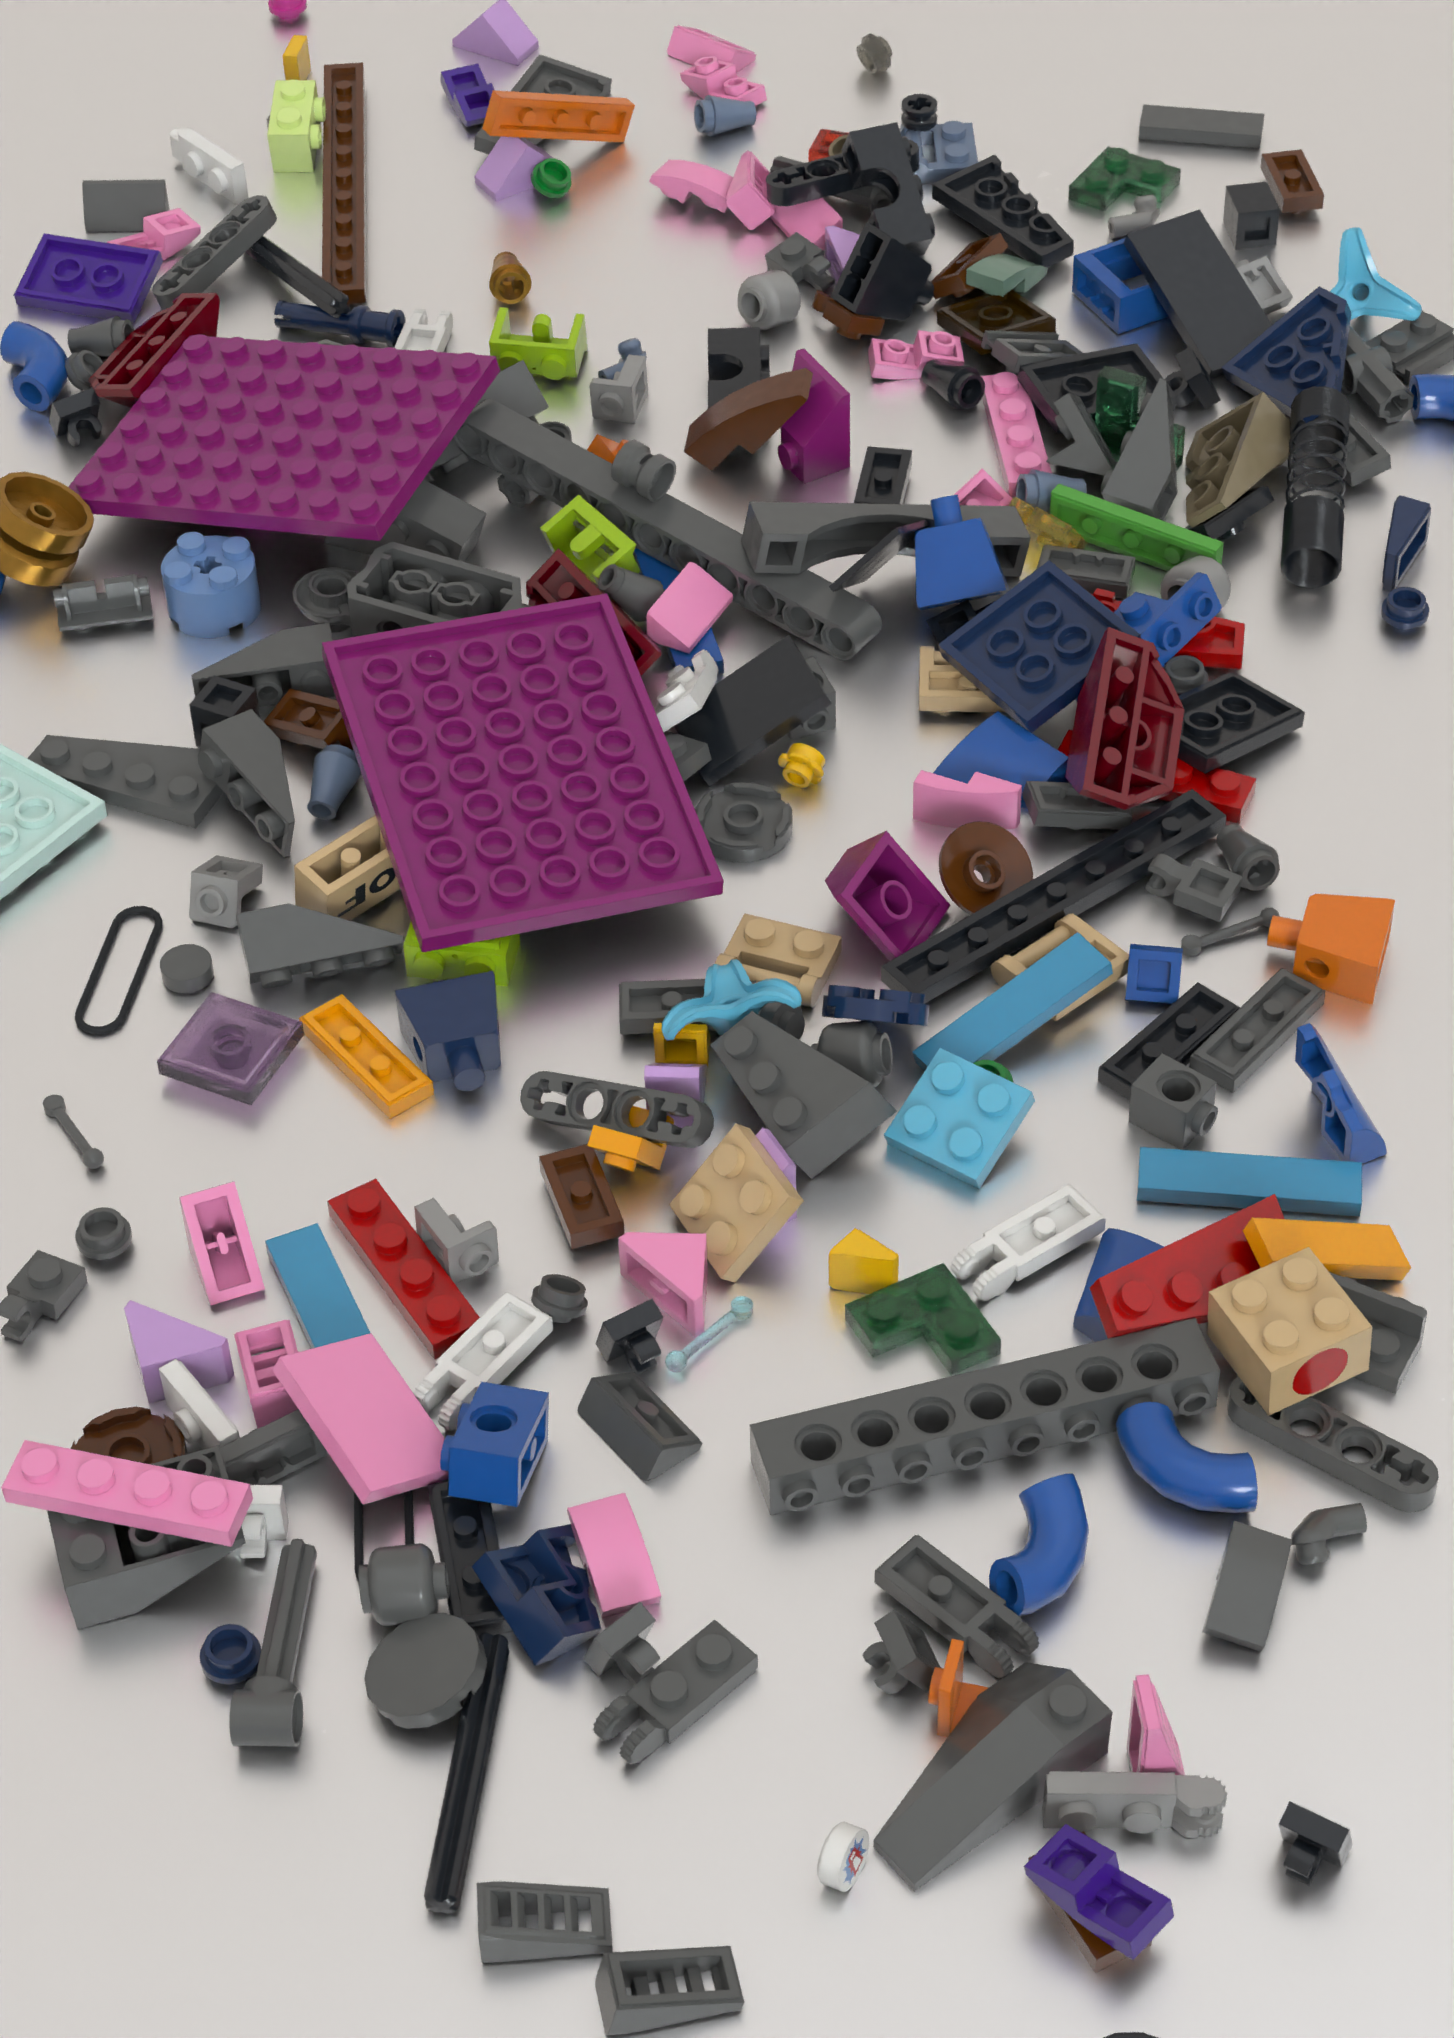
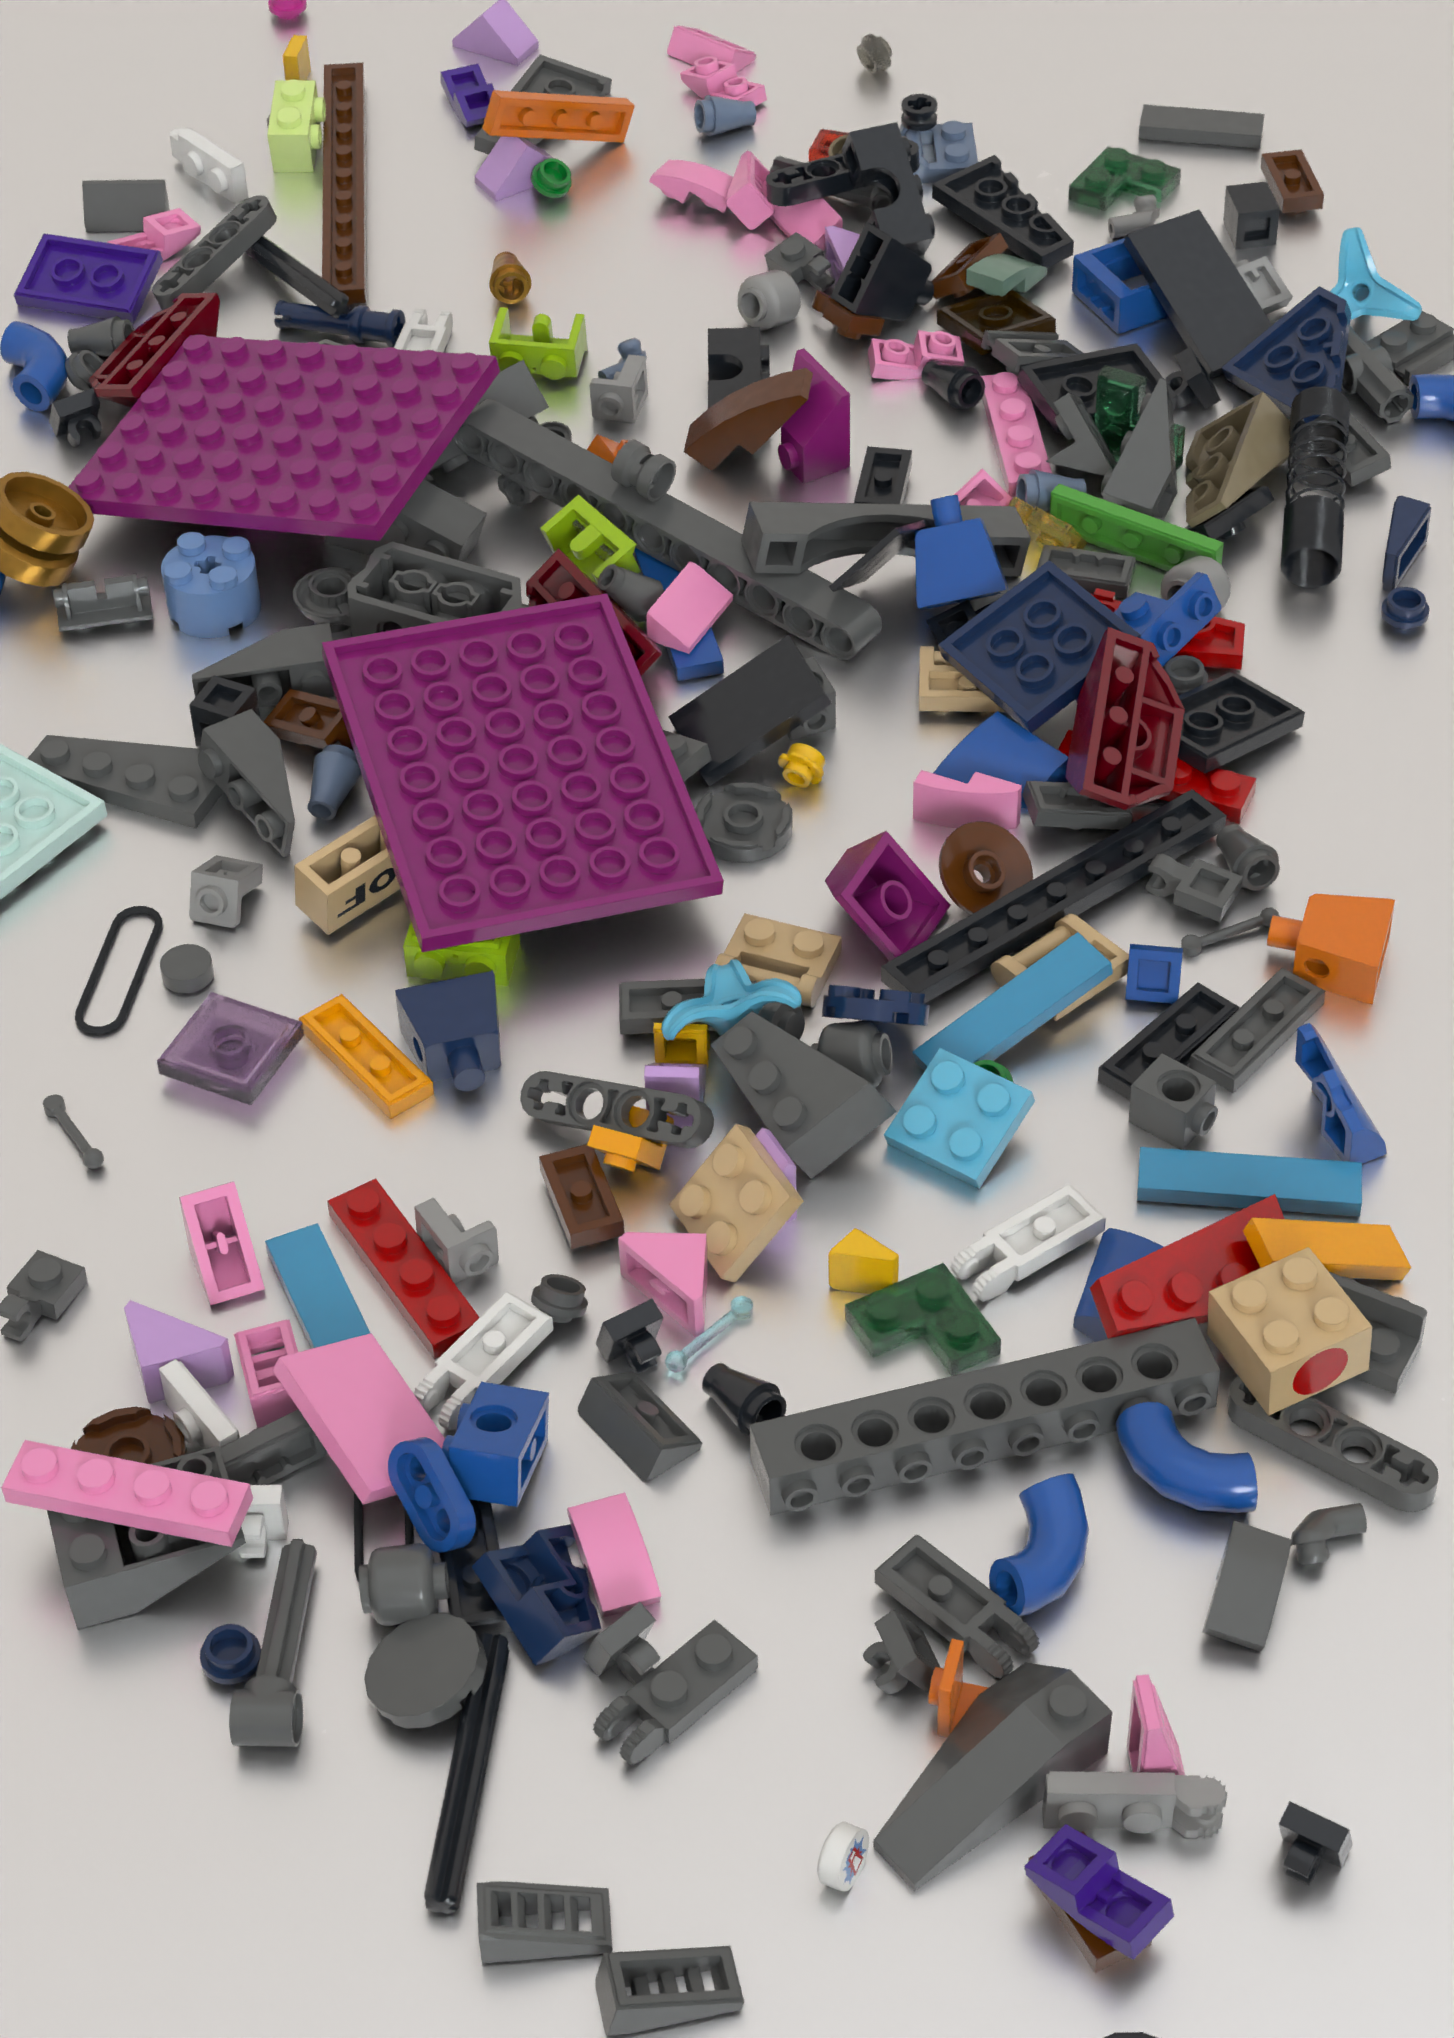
dark grey plate [75,1207,132,1260] -> none
dark grey slope [237,903,404,988] -> none
white hinge [655,650,719,732] -> none
none -> blue plate [388,1437,476,1553]
none -> black cone [702,1363,786,1435]

